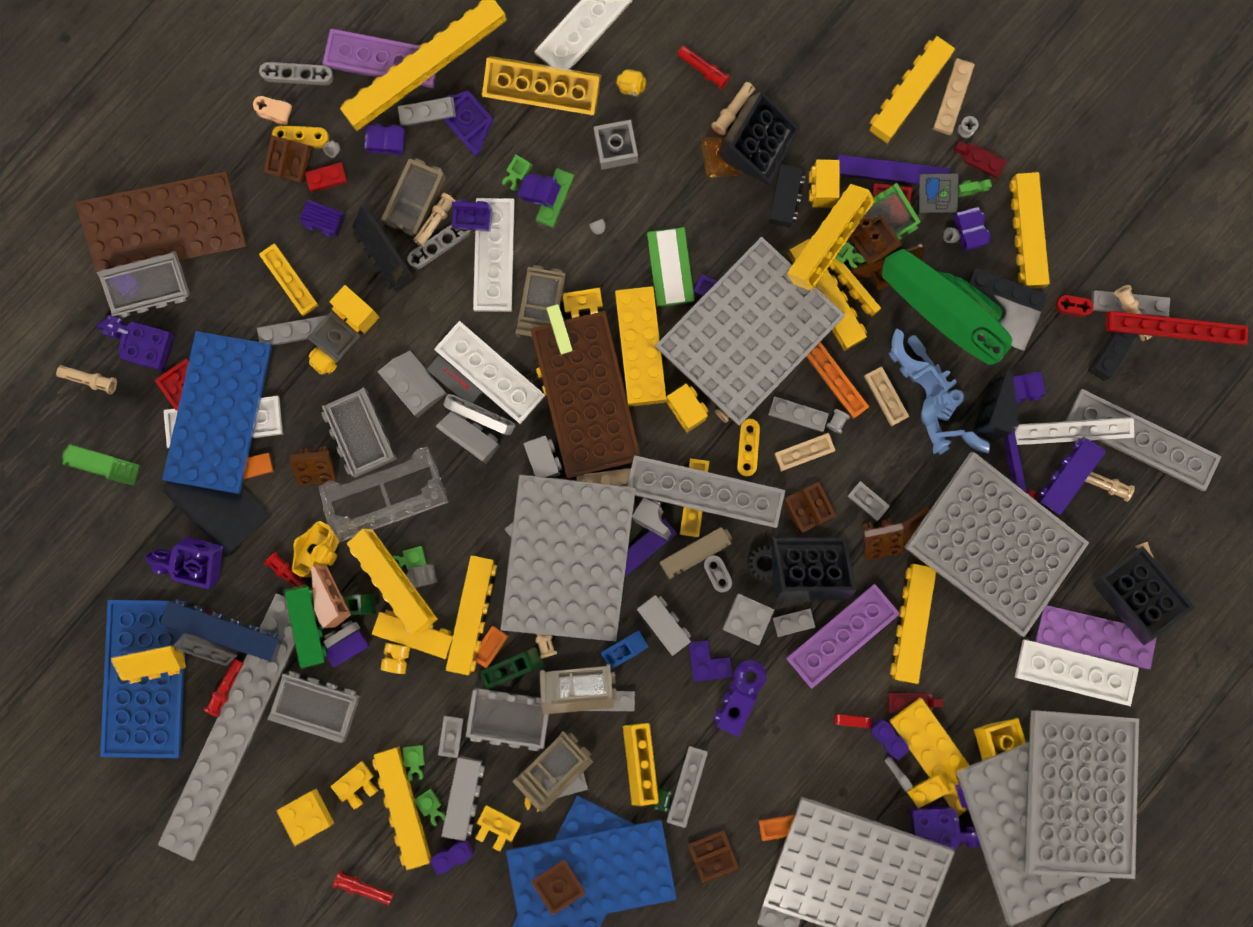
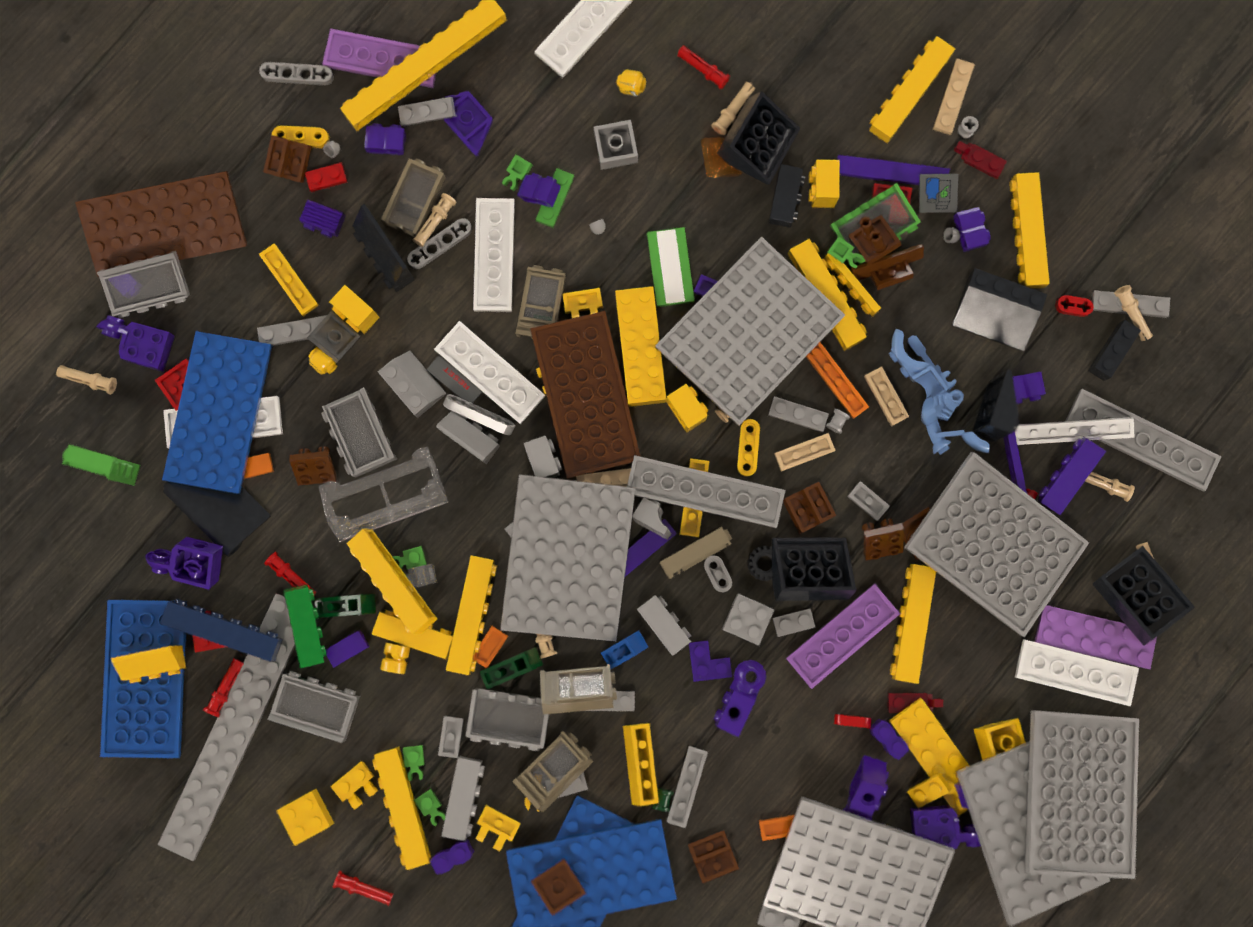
dark grey tile [175,633,237,666] -> none
light nougat piece [253,96,292,125] -> none
yellow piece [292,521,339,577] -> none
nougat slope [311,565,351,628] -> none
light grey plate [323,620,360,649] -> none
dark purple bracket [452,199,493,232] -> none
yellow brick [482,56,601,115] -> none
yellowish green piece [546,304,573,355] -> none
yellow brick [787,184,875,291] -> none
green piece [882,249,1013,365] -> none
light grey bar [885,757,913,792] -> none
bright green plate [958,180,992,197] -> none
red tile [1106,311,1248,346] -> none
none -> dark purple brick [842,755,889,820]

